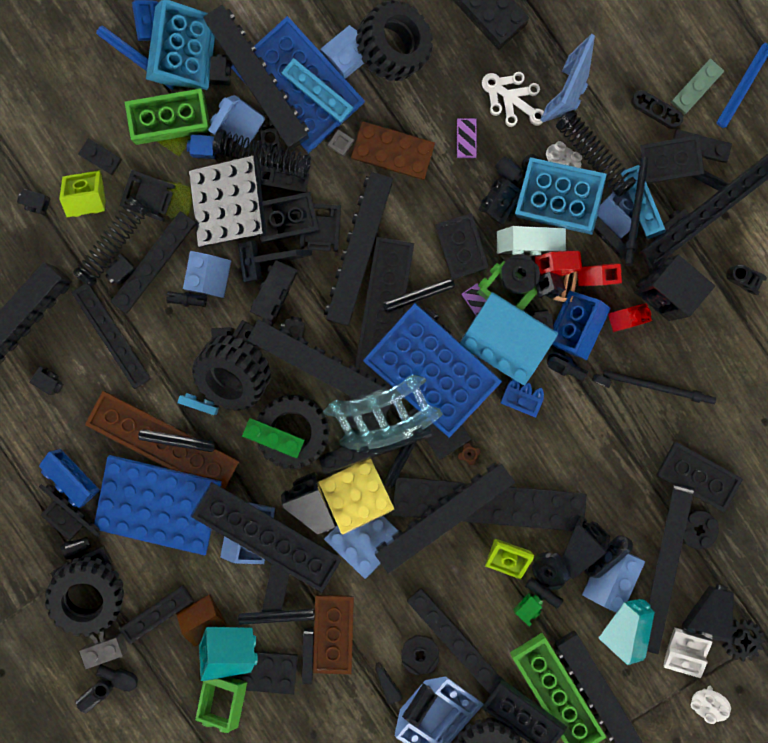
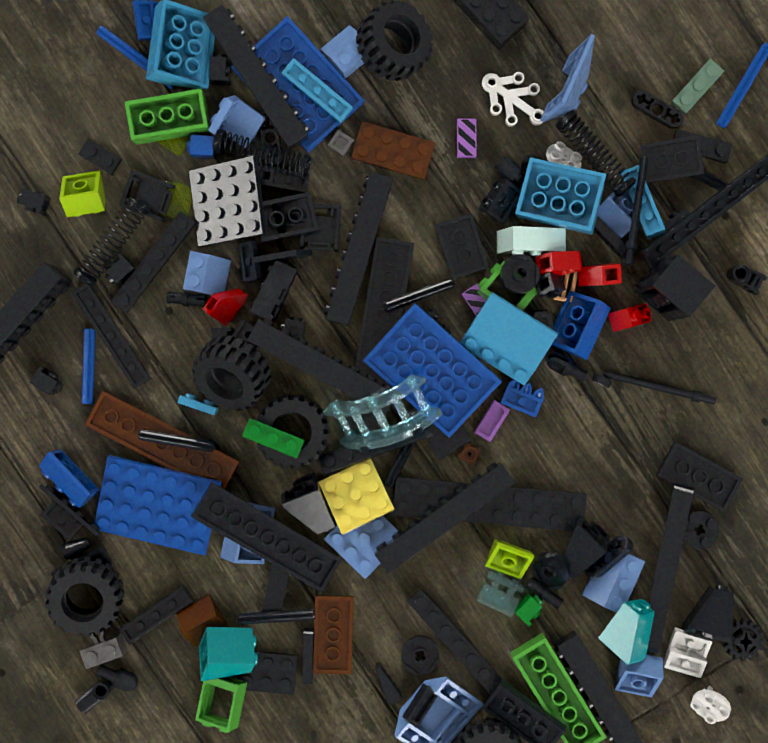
none -> blue axle [82,328,96,404]
none -> red slope [203,288,249,326]
none -> medium lavender tile [474,400,510,442]
none -> clear light blue plate [476,571,525,617]
none -> medium blue slope [614,654,664,698]

